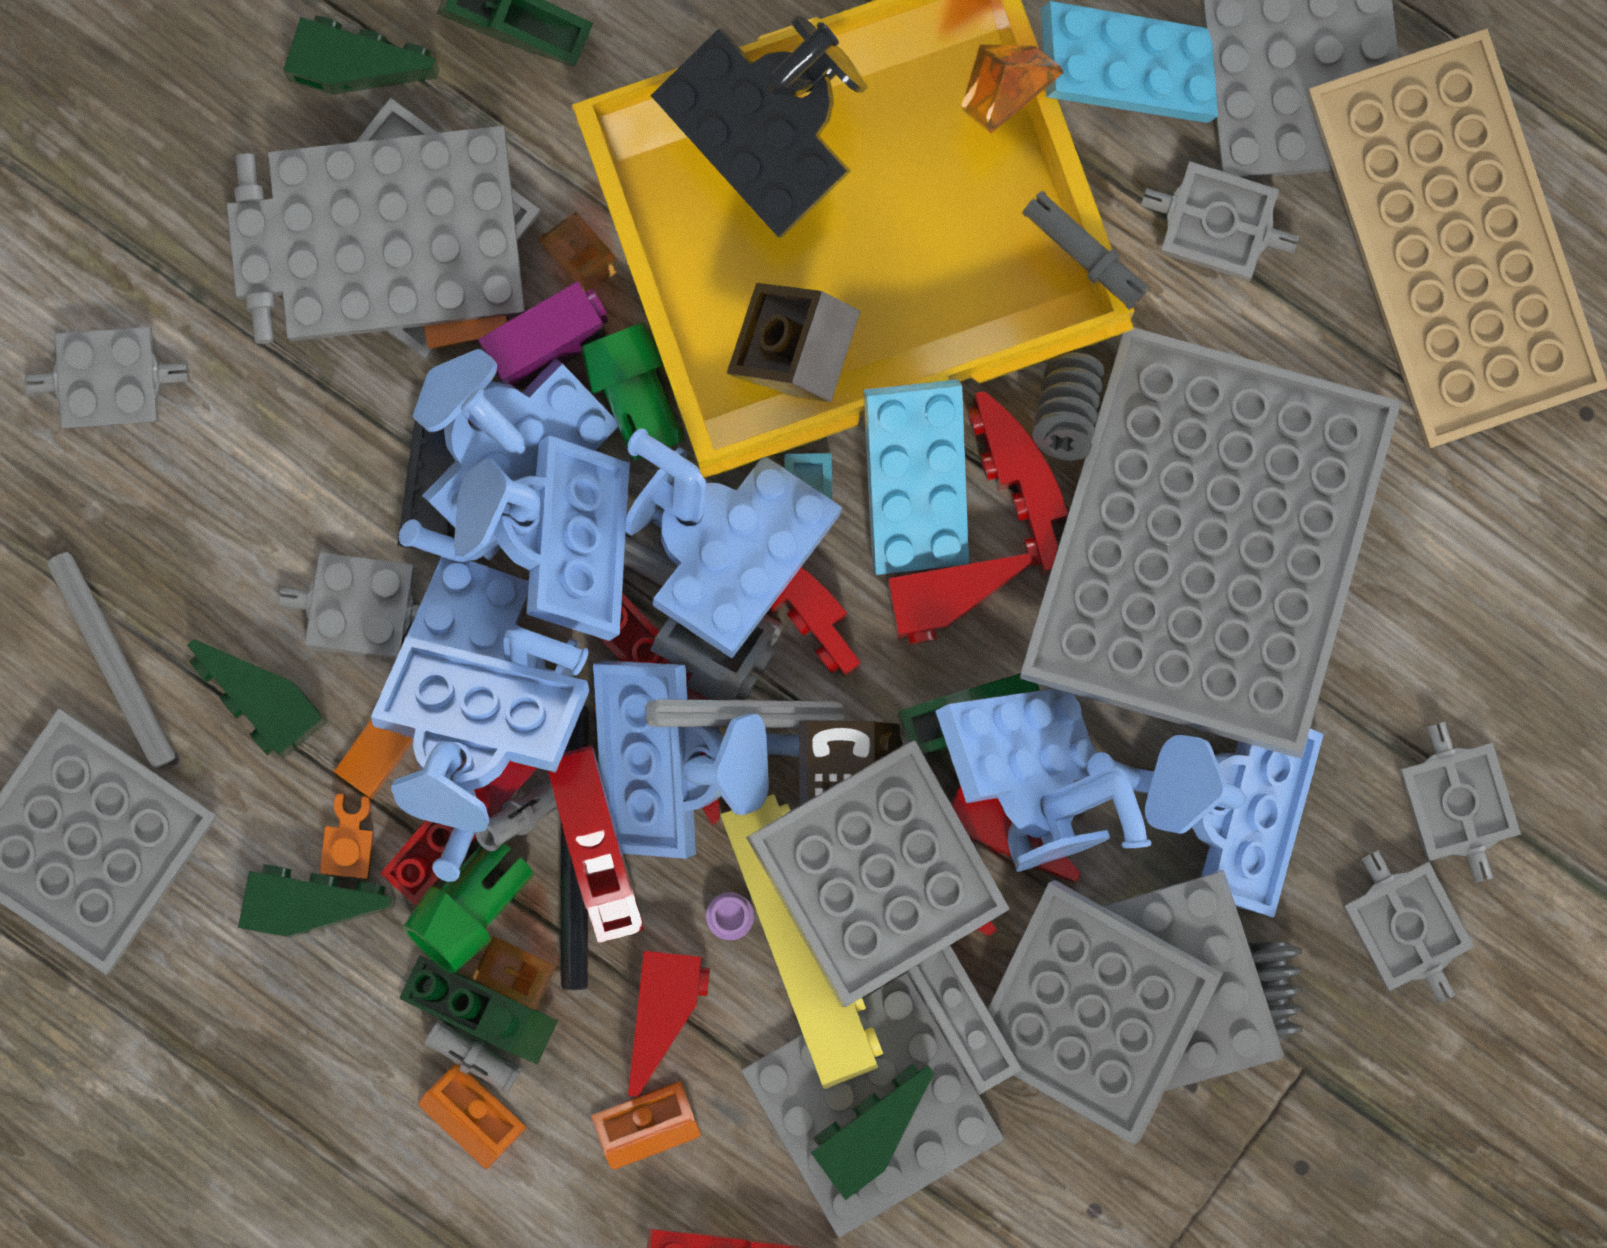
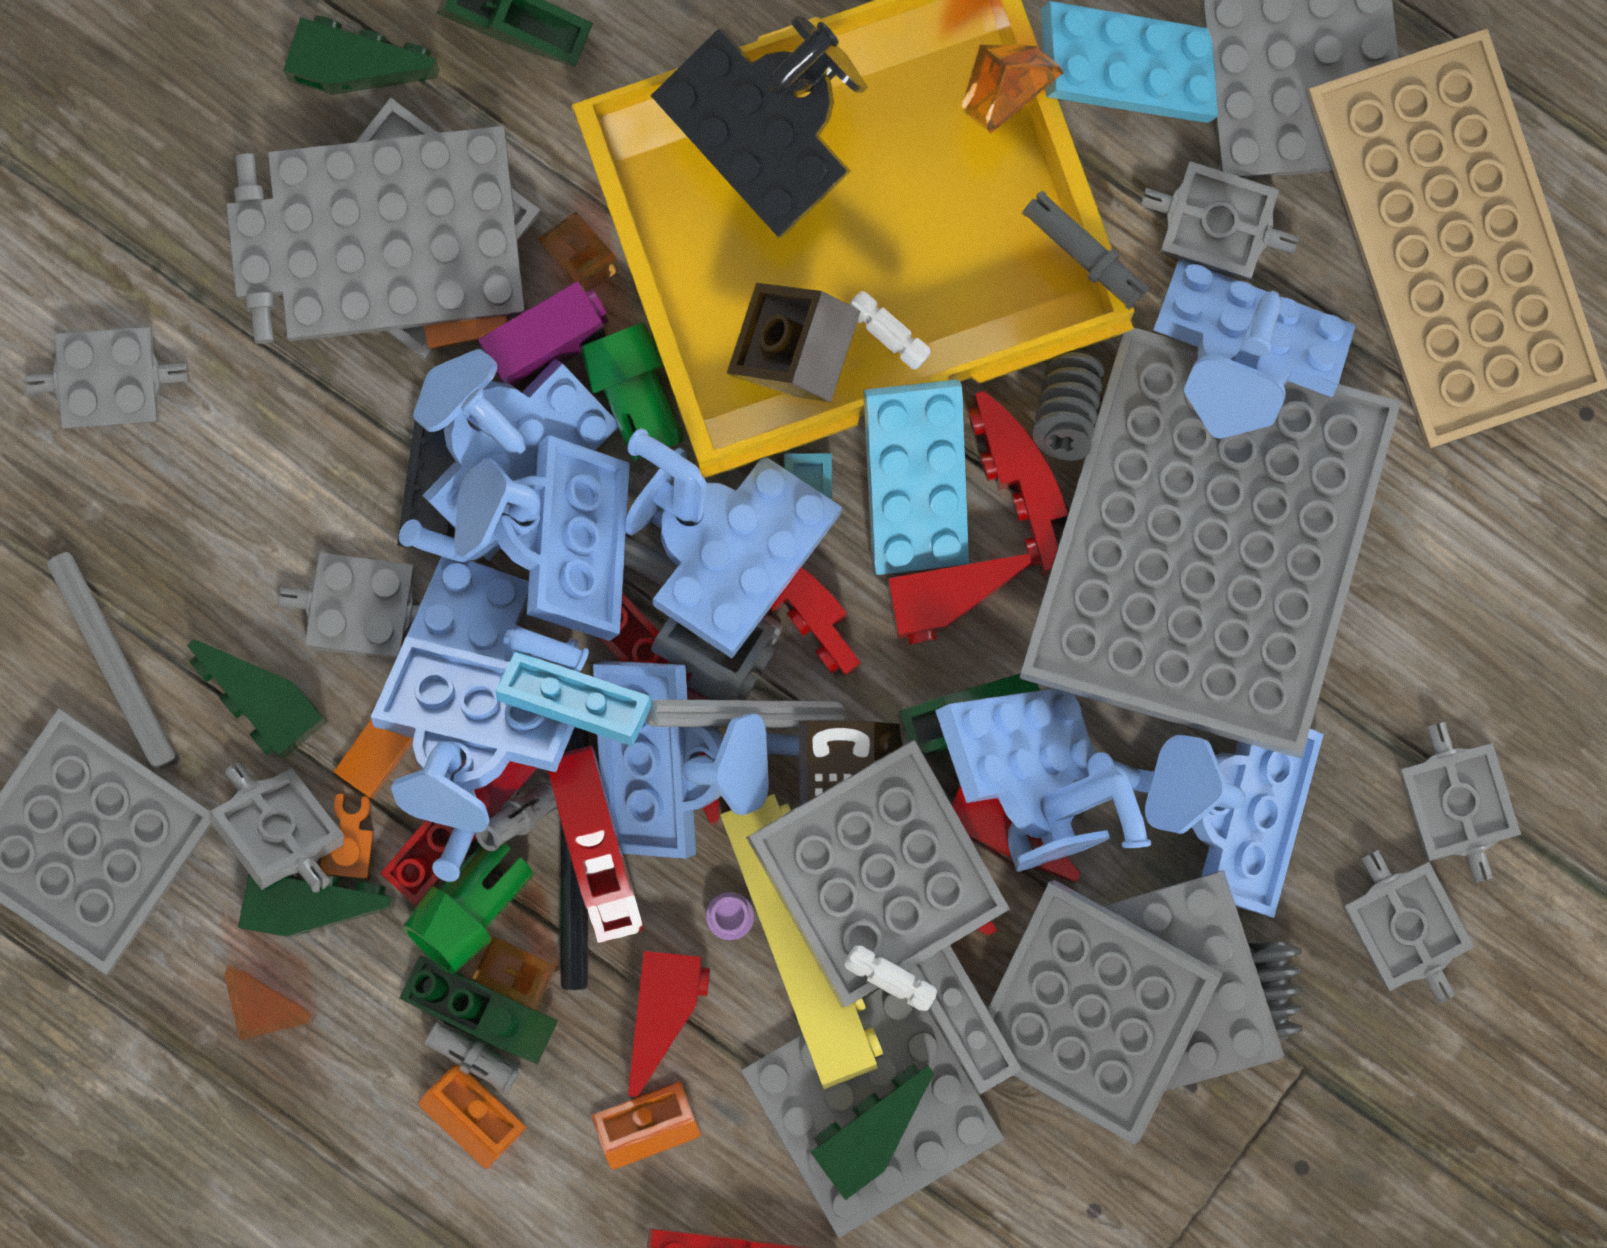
none -> light grey plate [210,762,344,892]
none -> clear orange slope [224,965,317,1040]
none -> medium azure plate [495,651,652,746]
none -> white axle [845,946,937,1011]
none -> white axle [849,291,931,370]
none -> light blue plate [1153,259,1356,439]

